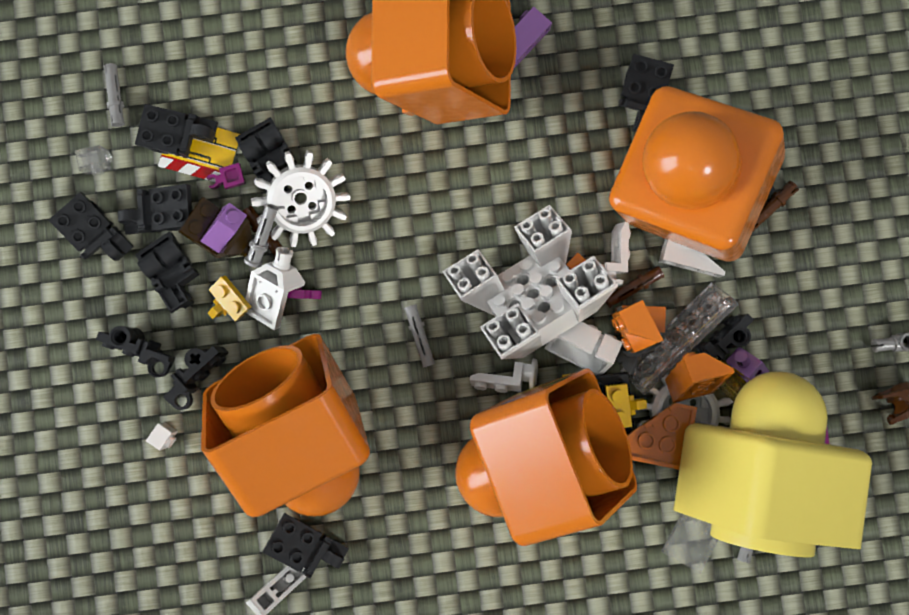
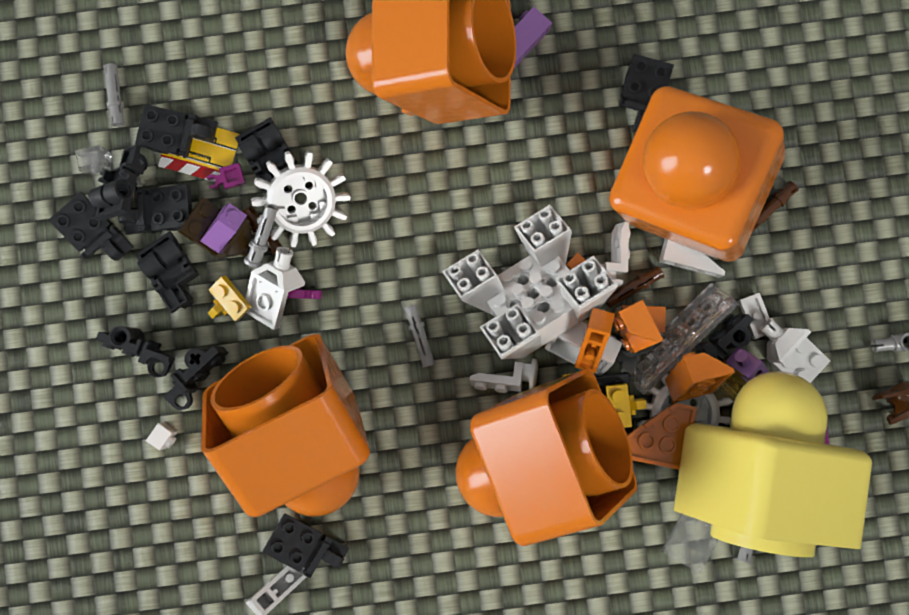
none -> black plate [88,144,148,221]
none -> orange slope [575,308,615,373]
none -> white plate [738,293,770,339]
none -> white plate [759,318,830,383]

